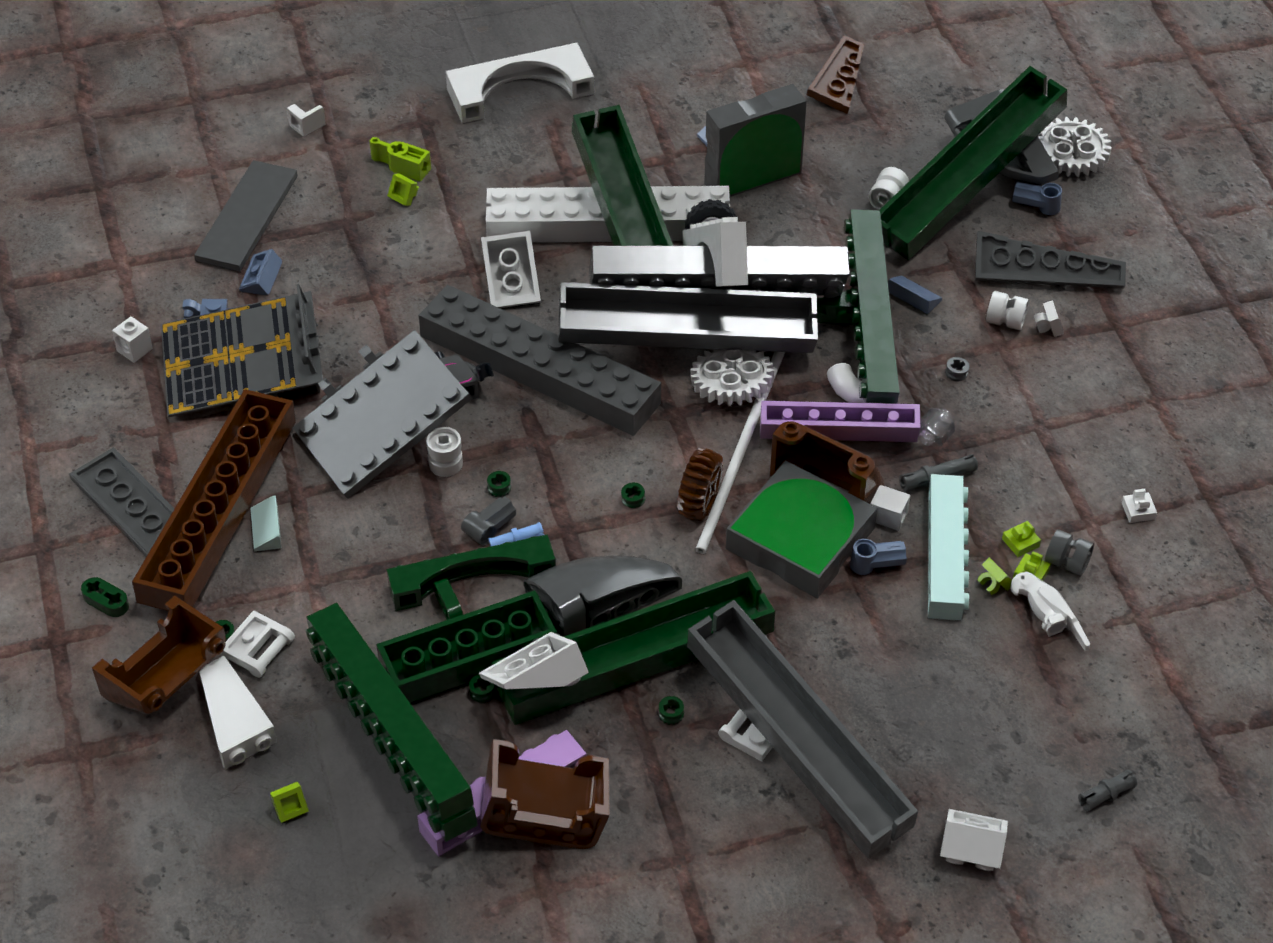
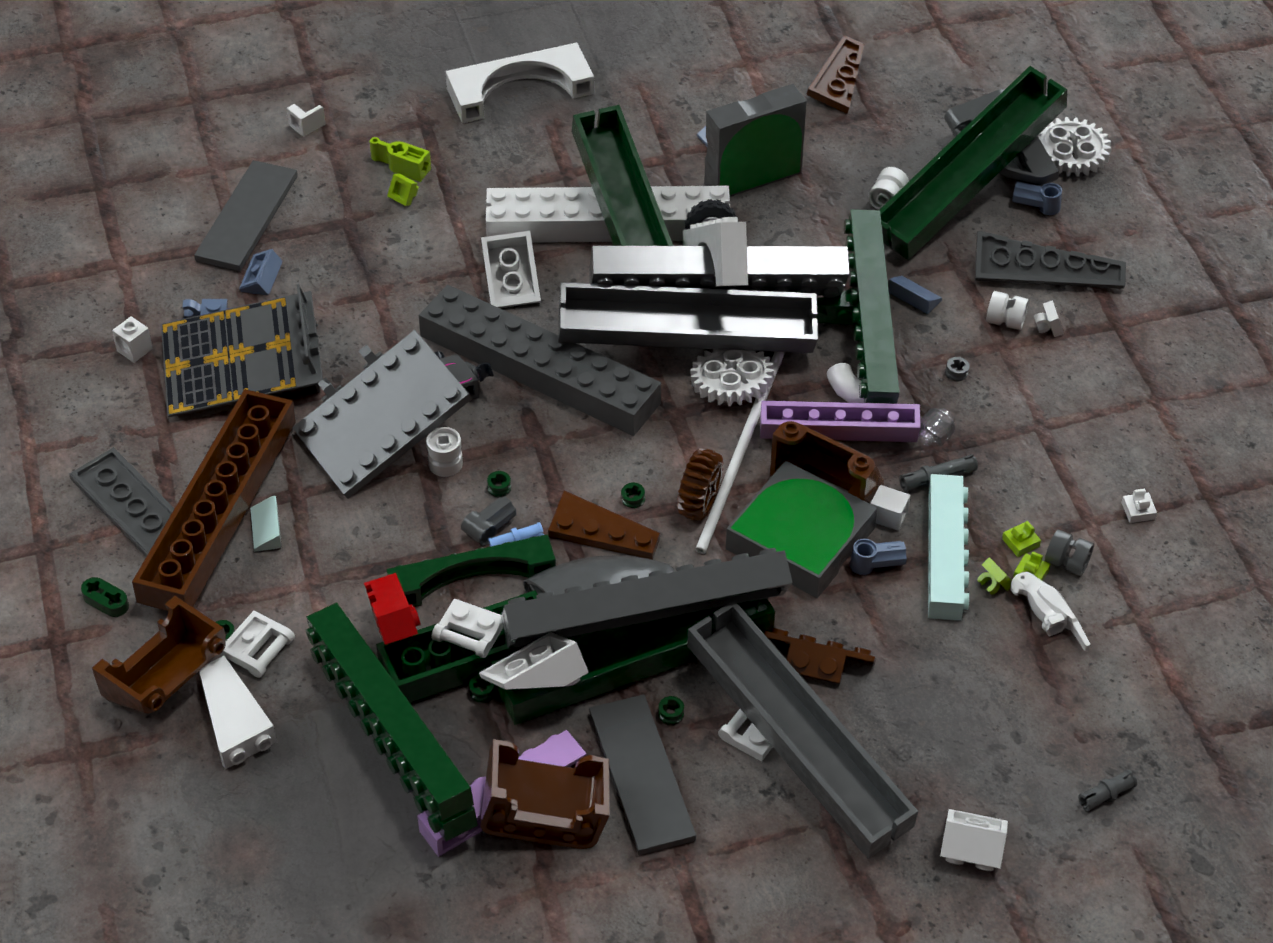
lime tile [270,782,309,823] -> none
dark green beam [433,578,463,620] -> none
none -> red wedge [364,573,421,645]
none -> white plate [431,599,503,658]
none -> dark grey piece [501,548,793,650]
none -> reddish brown wing [548,491,660,560]
none -> dark grey tile [589,694,696,856]
none -> reddish brown bracket [764,628,876,684]

